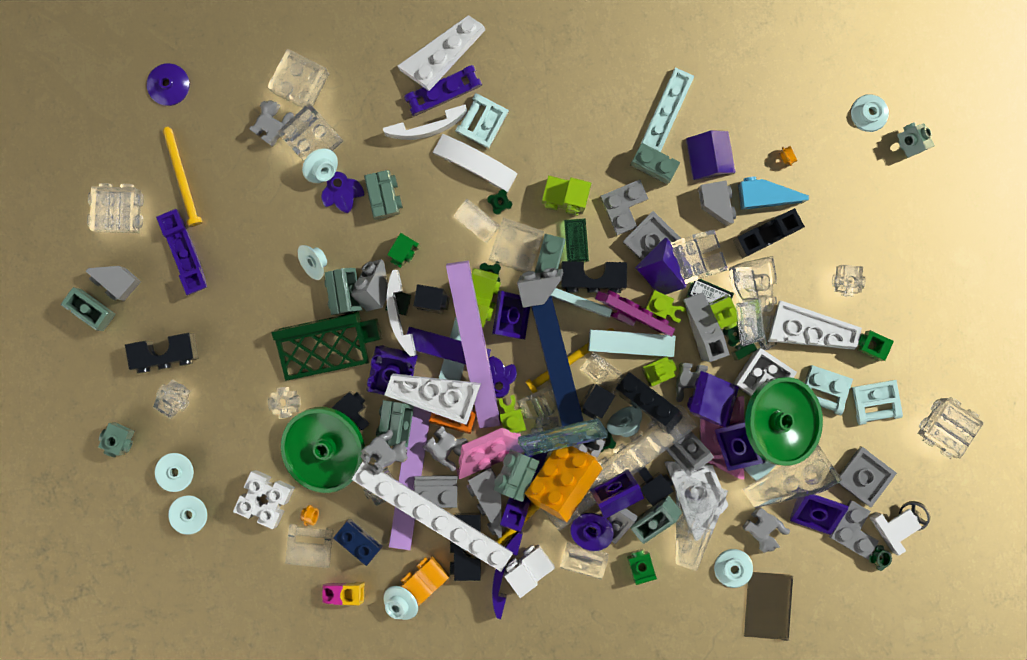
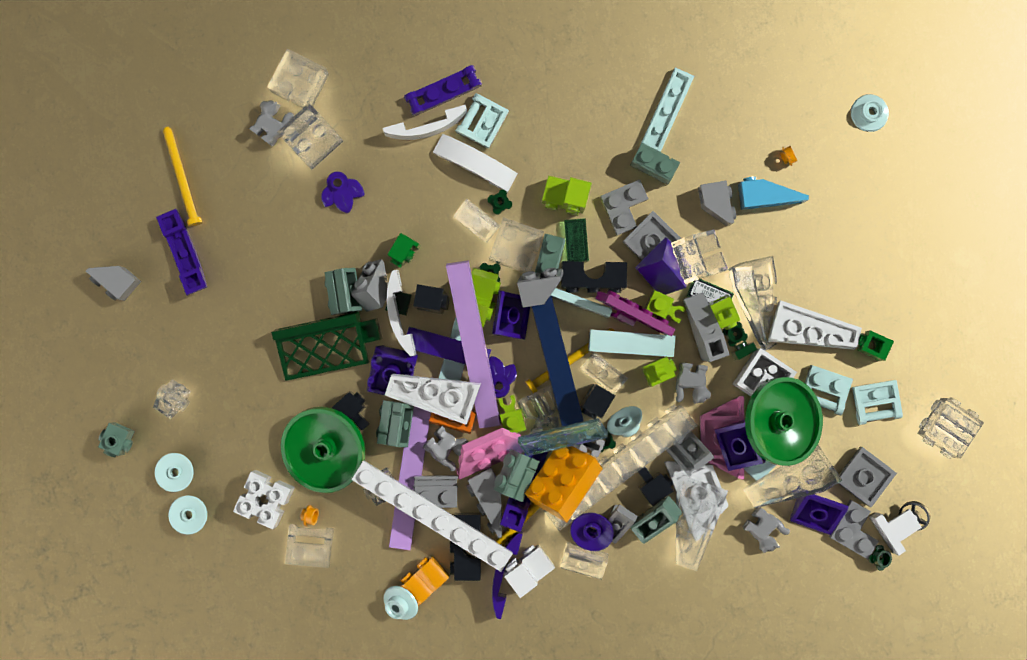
sand green brick [61,287,116,331] -> none
clear brick [87,183,144,233] -> none
black arch [125,333,199,374] -> none
dark purple dish [147,63,190,106] -> none
clear brick [268,387,301,418] -> none
light aqua piece [298,245,327,280] -> none
light aqua piece [302,148,338,183] -> none
leg [322,582,365,605] -> none
dark blue brick [333,519,383,566] -> none
light grey animal [361,430,408,475] -> none
sand green brick [364,170,403,220] -> none
white wing [398,15,485,91] -> none
dark purple slope [590,470,644,519] -> none
black arch [615,372,683,434] -> none
green brick [627,549,657,585] -> none
dark purple slope [686,130,736,180] -> none
dark purple slope [687,371,739,428] -> none
light aqua piece [714,549,753,588] -> none
black arch [733,208,805,259] -> none
clear slope [736,298,765,346] -> none
clear smoke piece [744,572,793,641] -> none
clear brick [832,265,865,297] -> none
sand green brick [897,122,935,158] -> none

